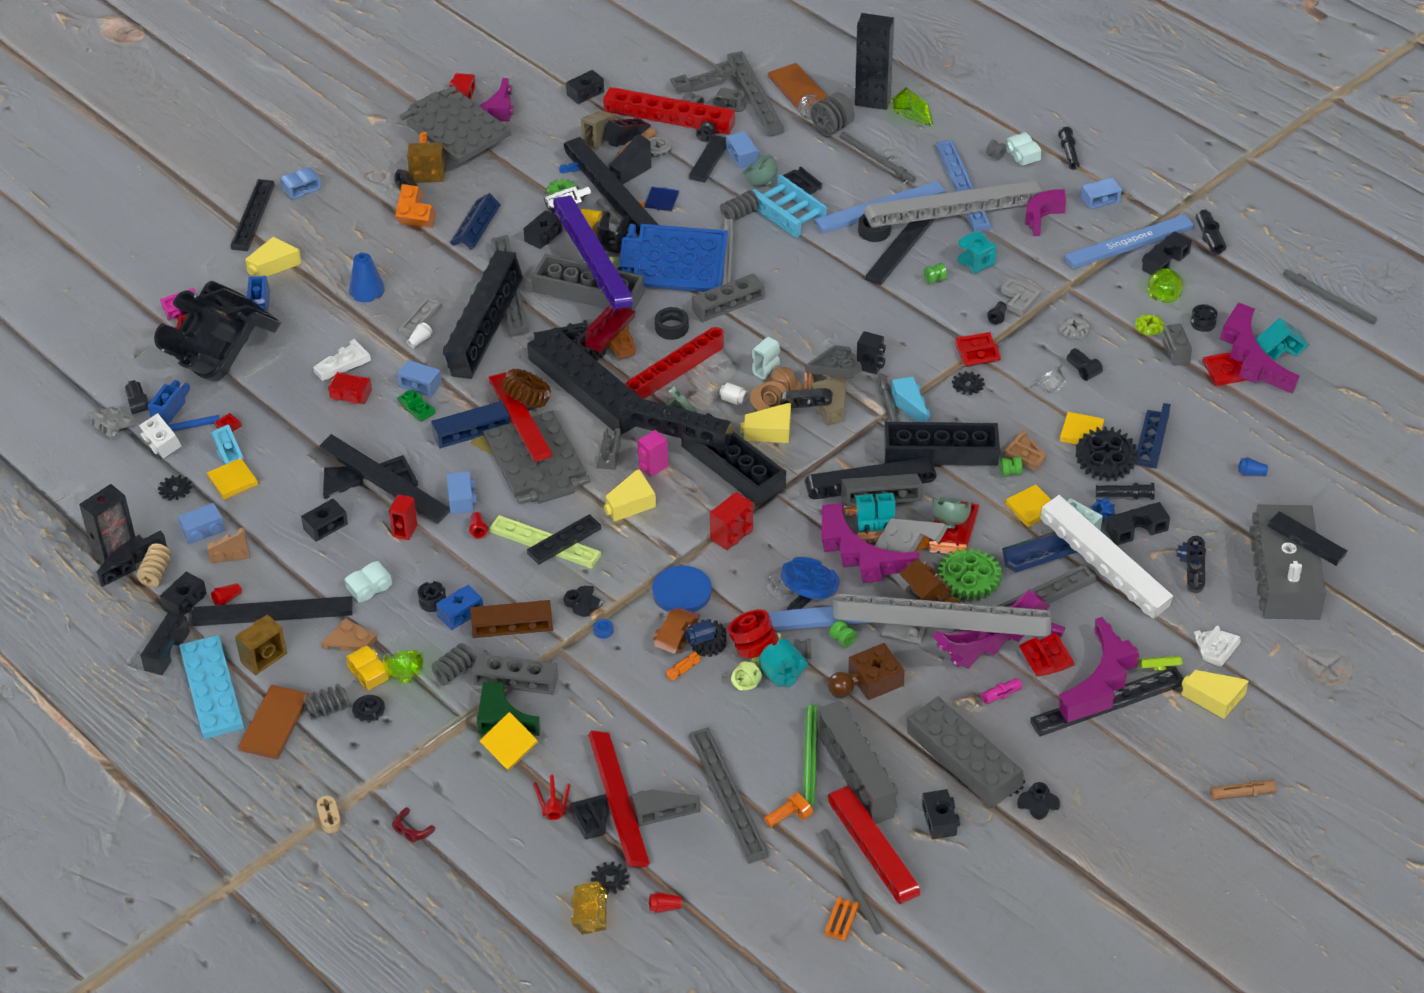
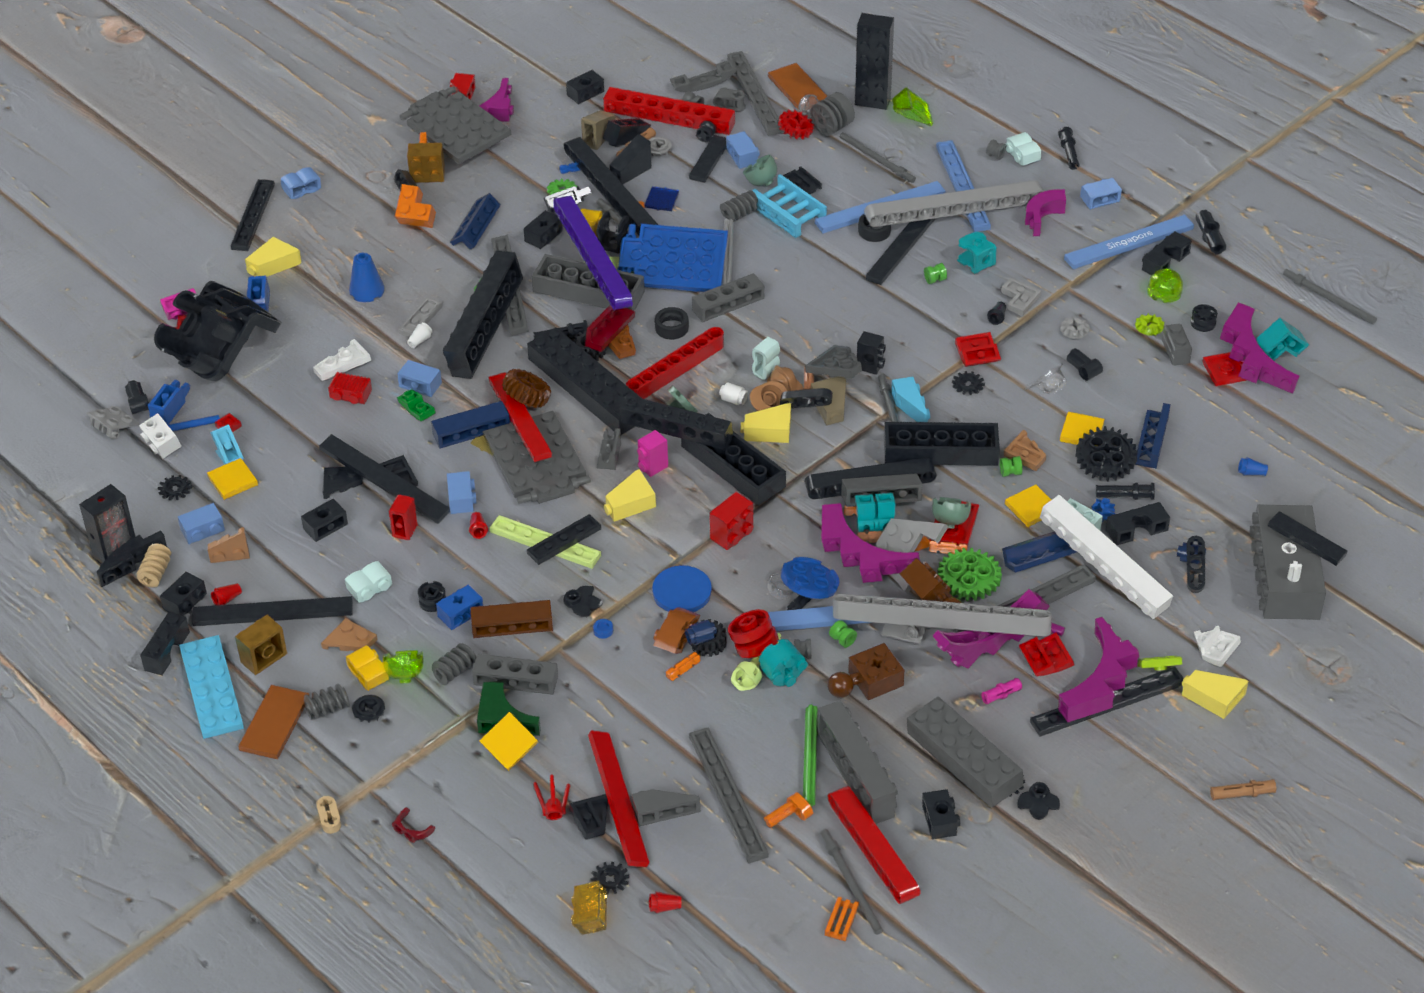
none -> red gear [778,110,814,140]

